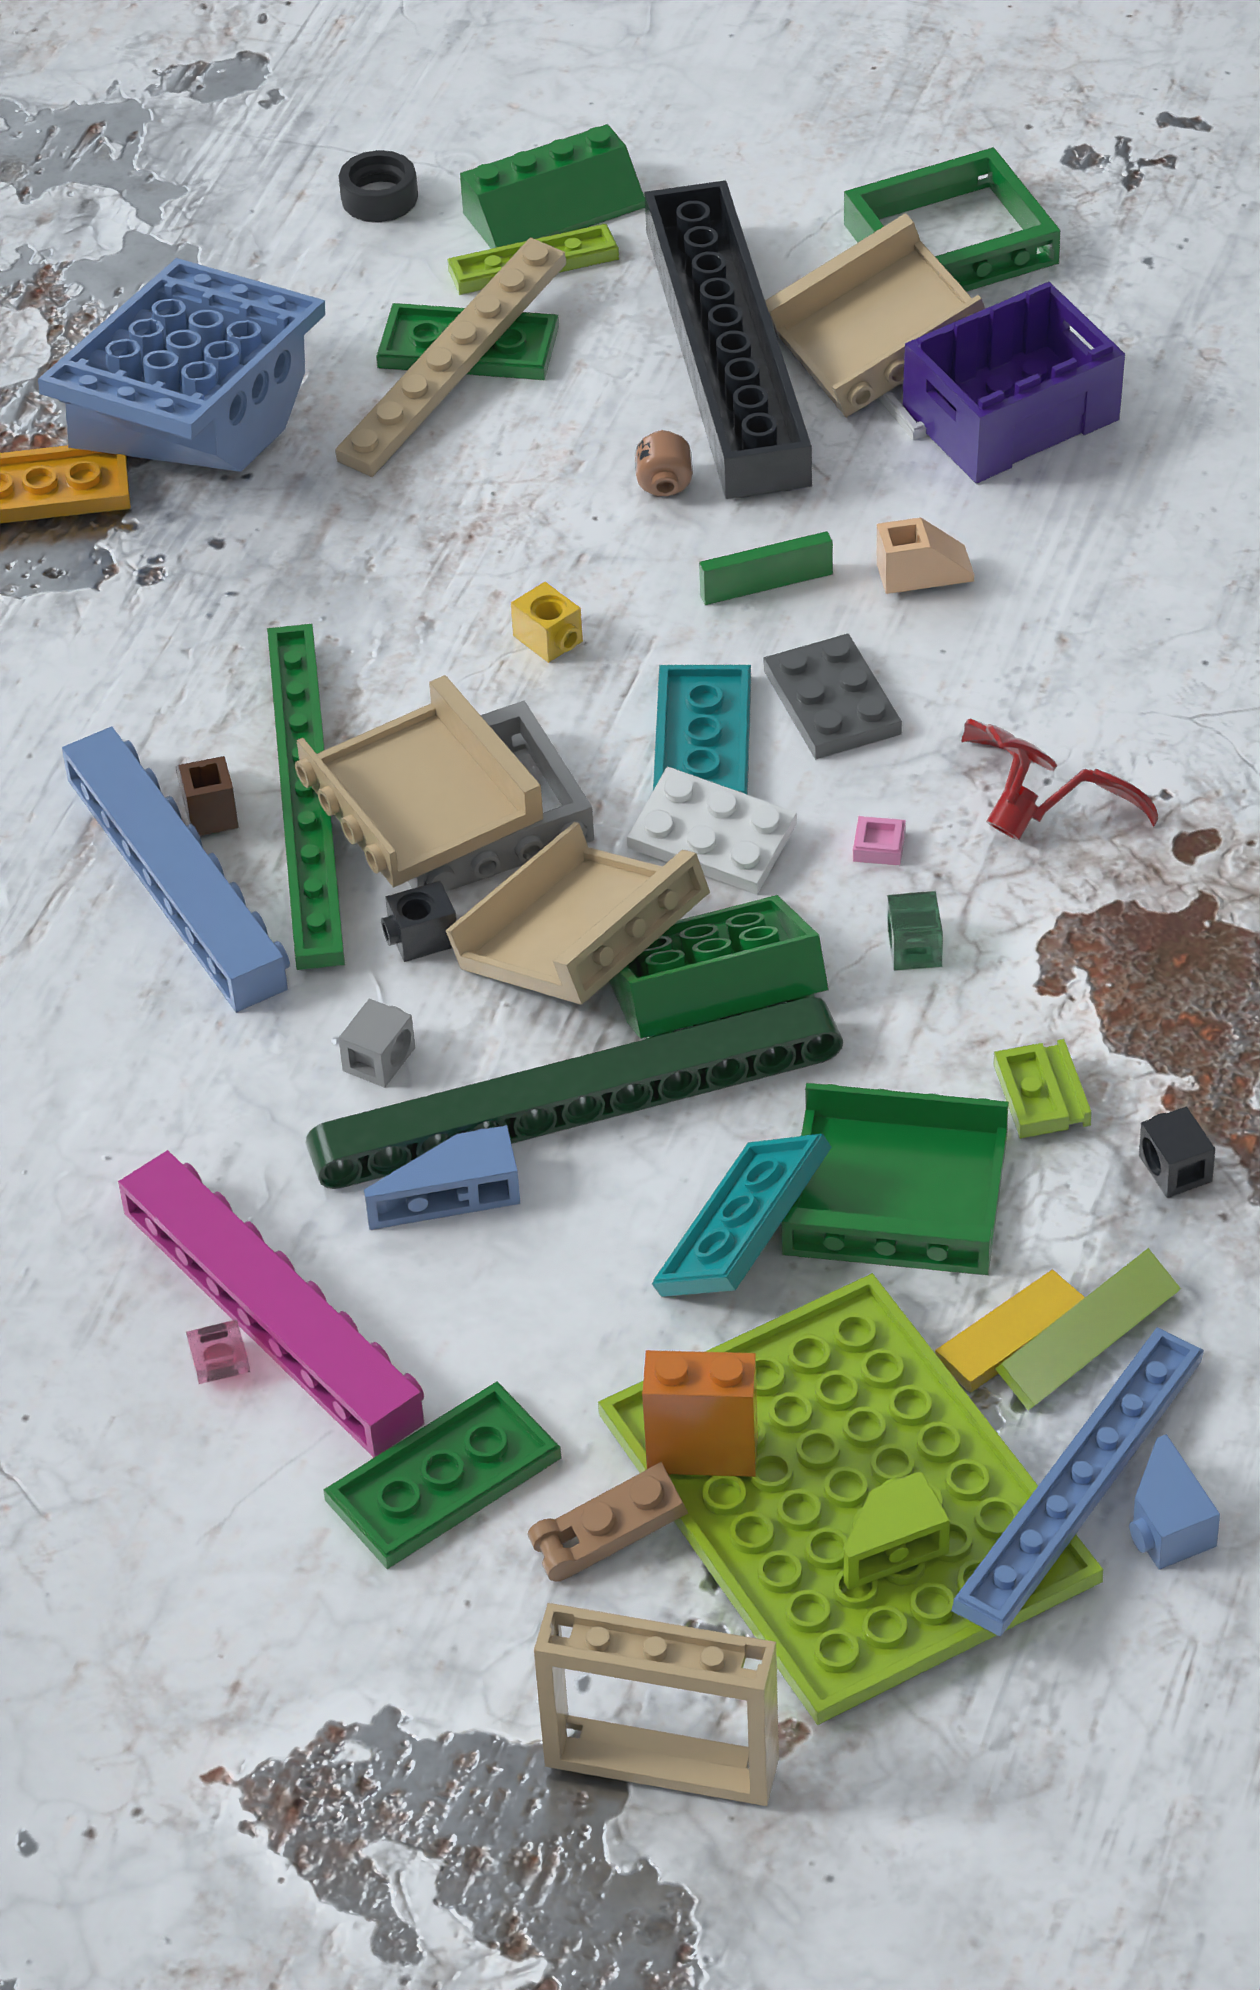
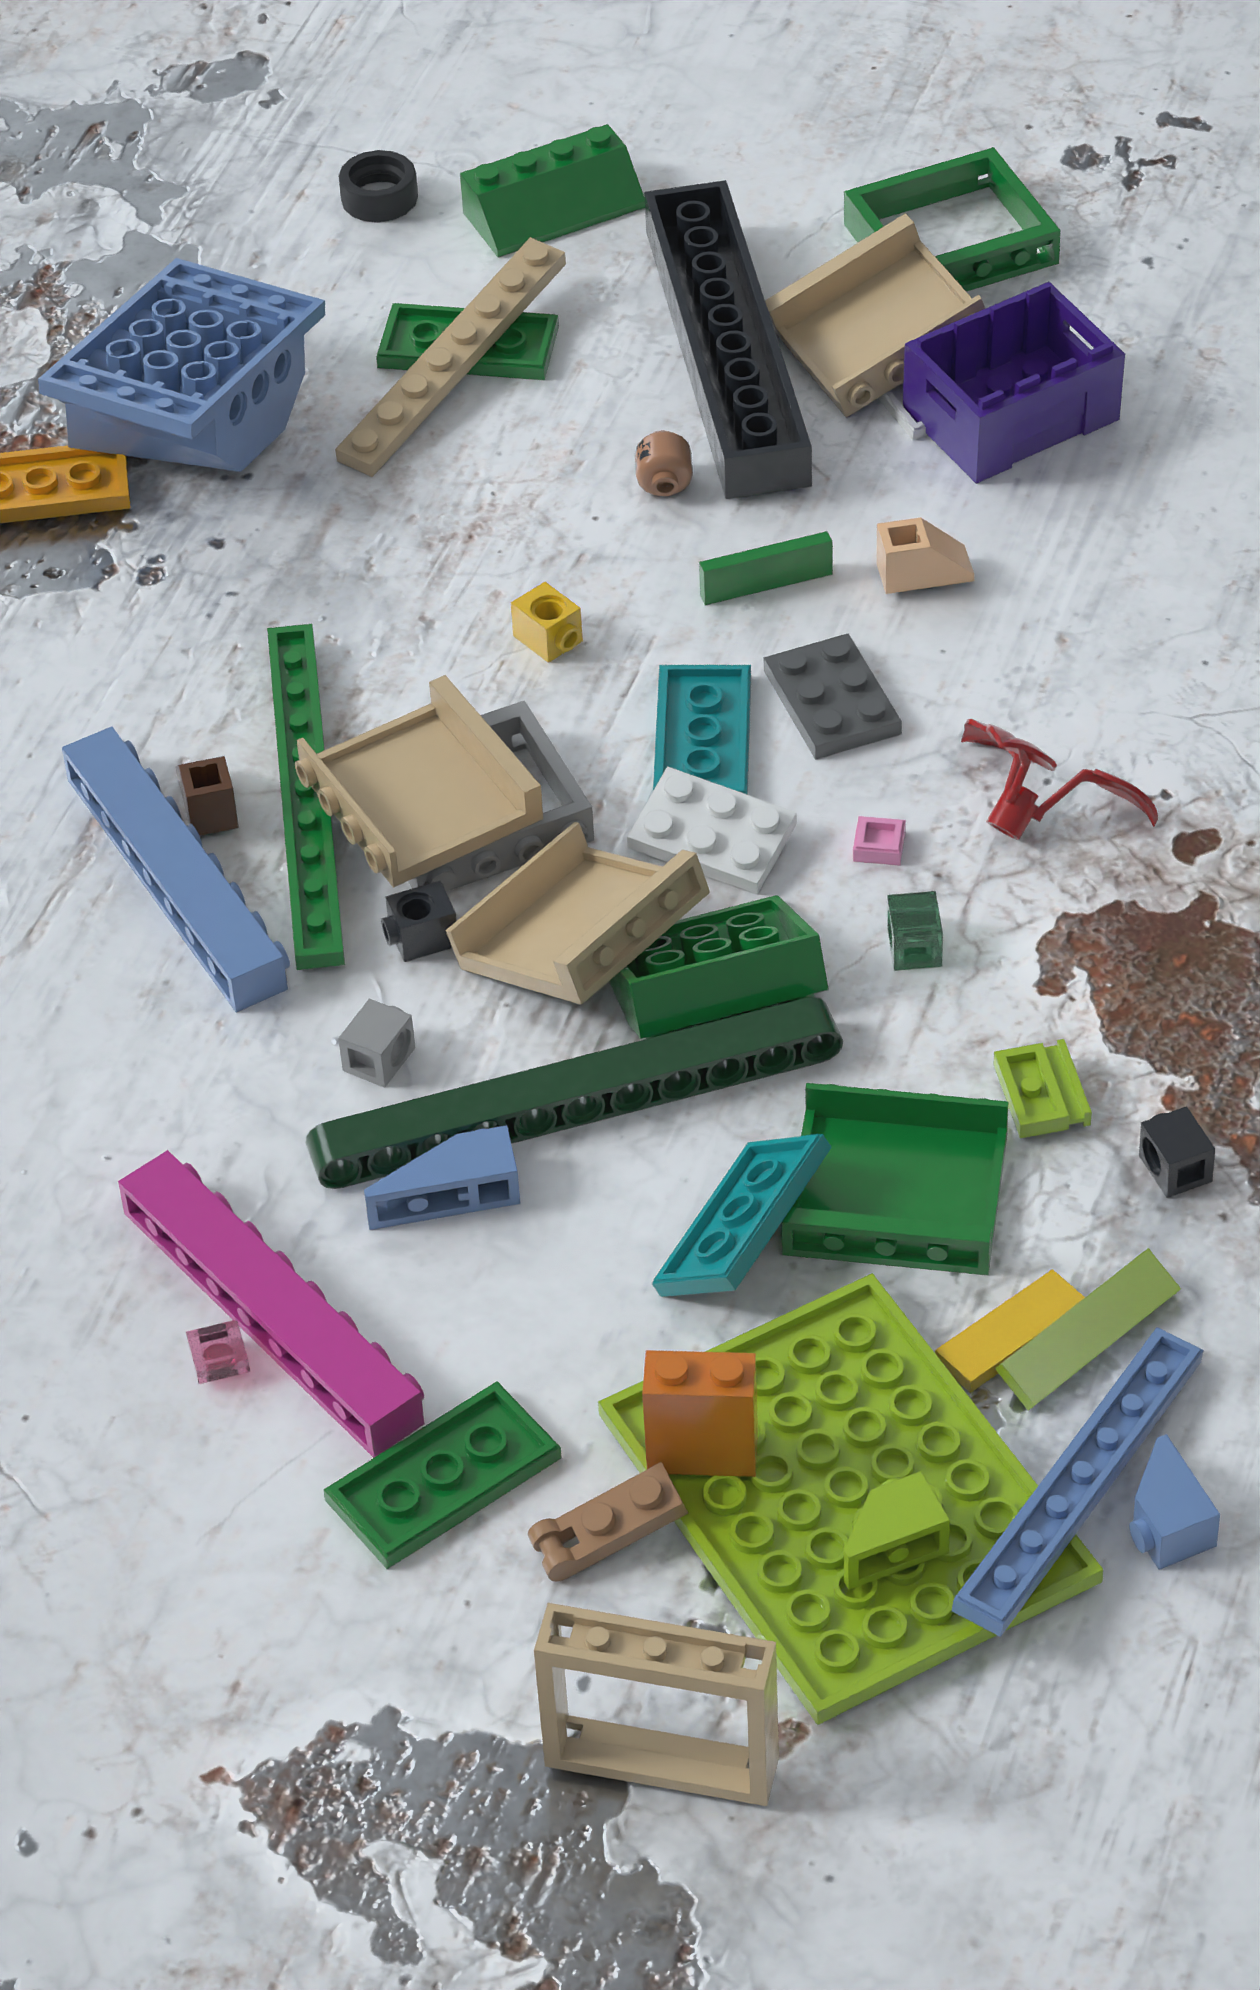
lime tile [447,224,619,295] -> none

